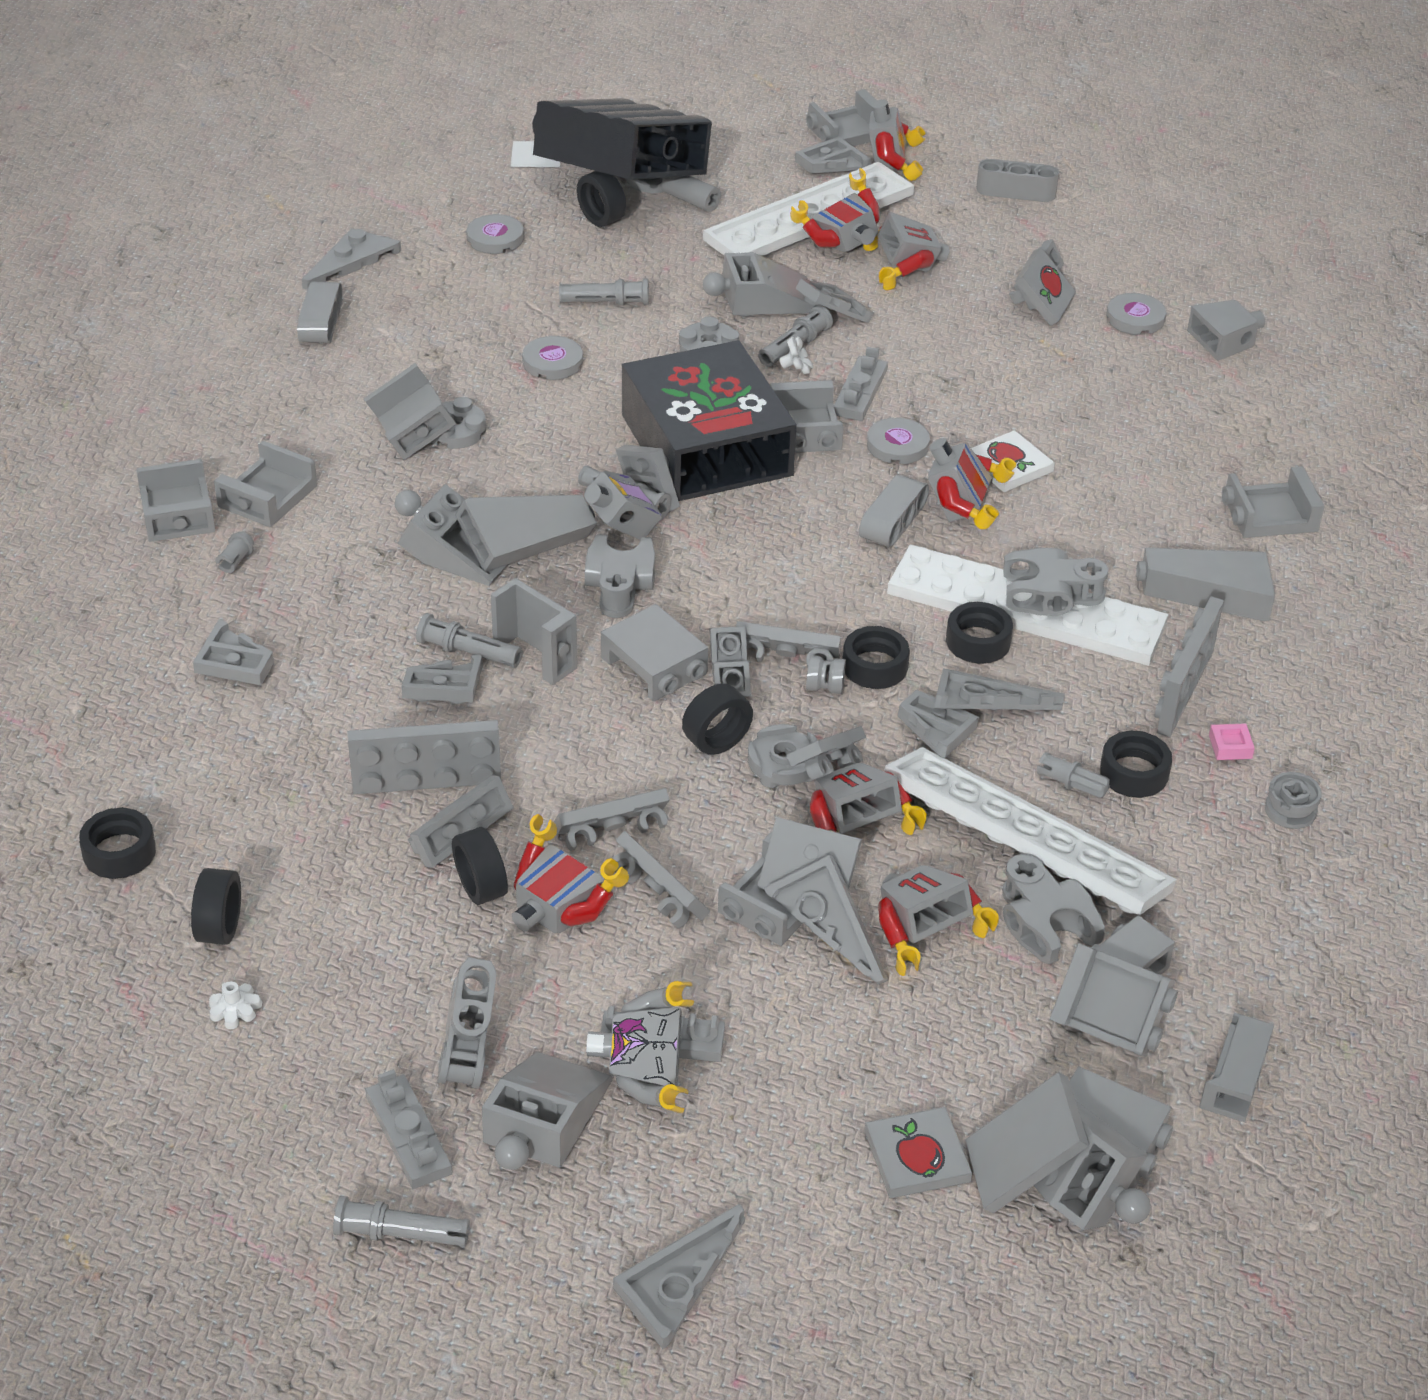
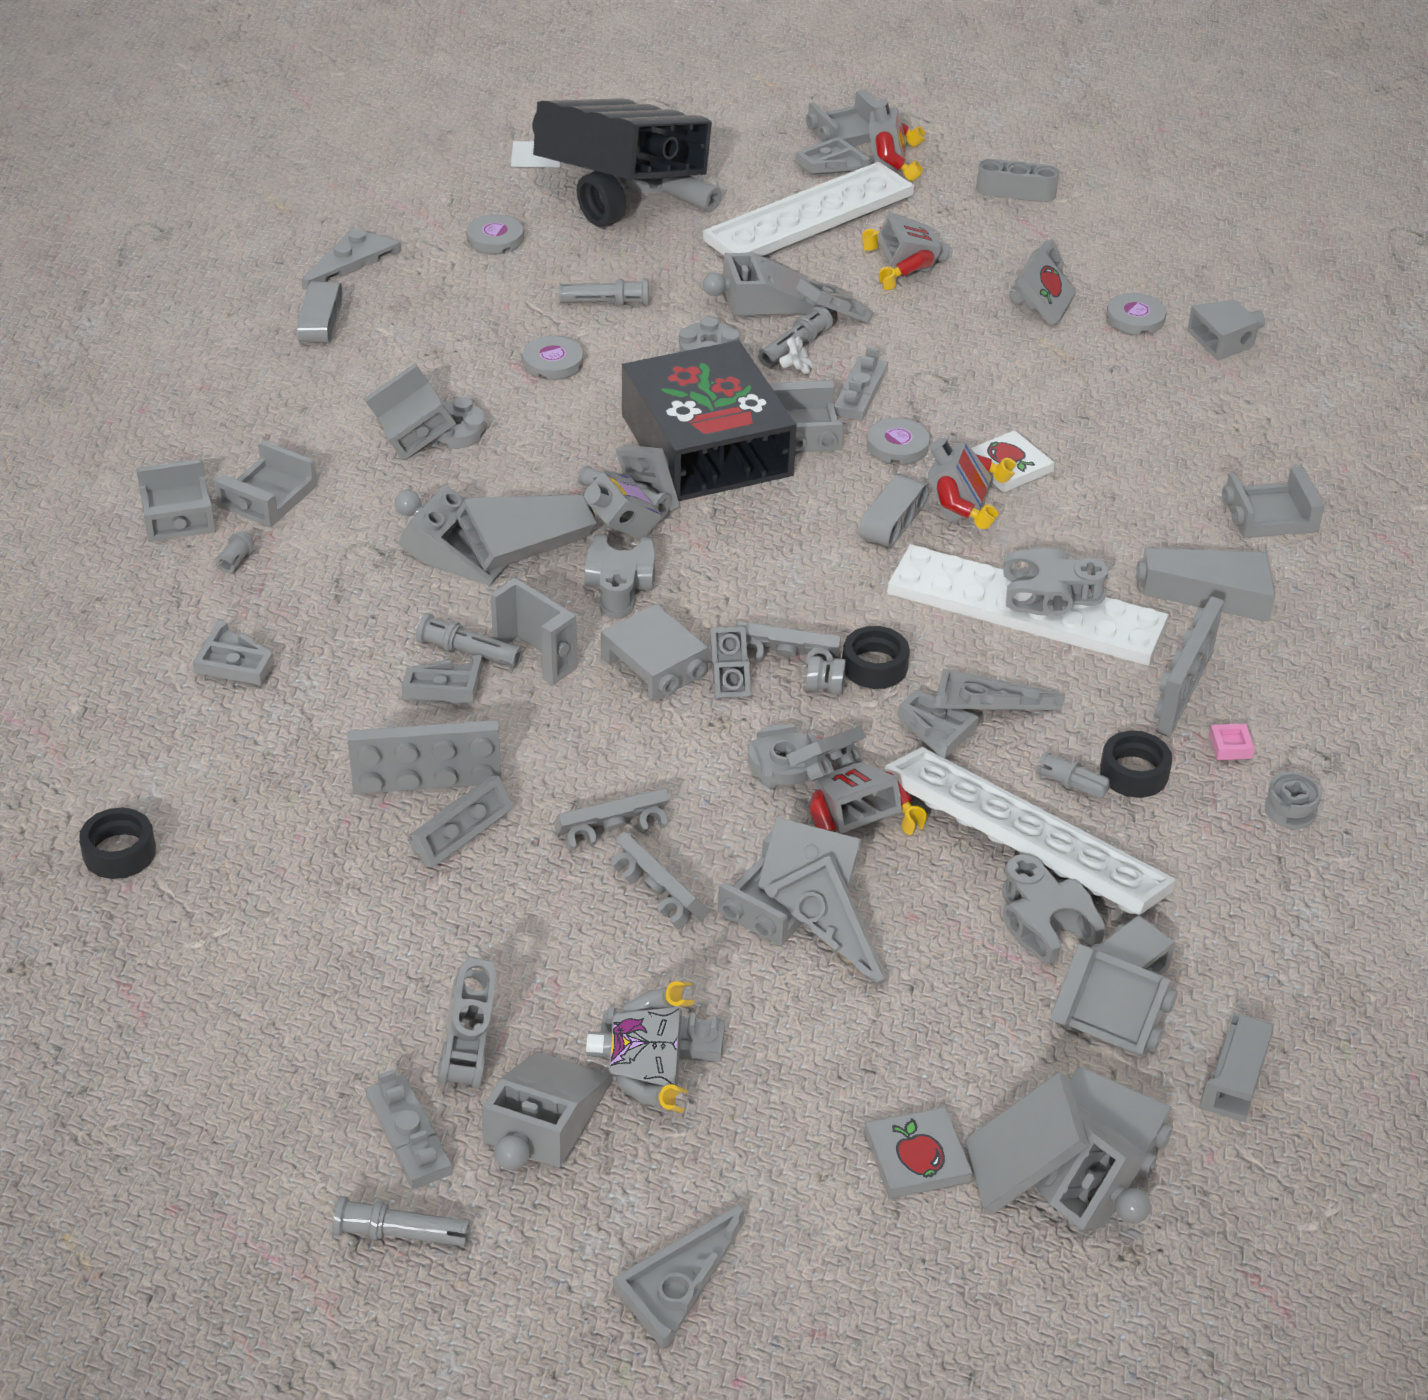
black tyre [191,868,241,945] -> none
white plant [209,981,262,1029] -> none
black tyre [452,827,508,905] -> none
torso [512,814,629,933] -> none
black tyre [682,684,753,755] -> none
torso [790,168,880,252] -> none
light grey torso [878,865,999,976] -> none
black tyre [946,602,1013,664] -> none

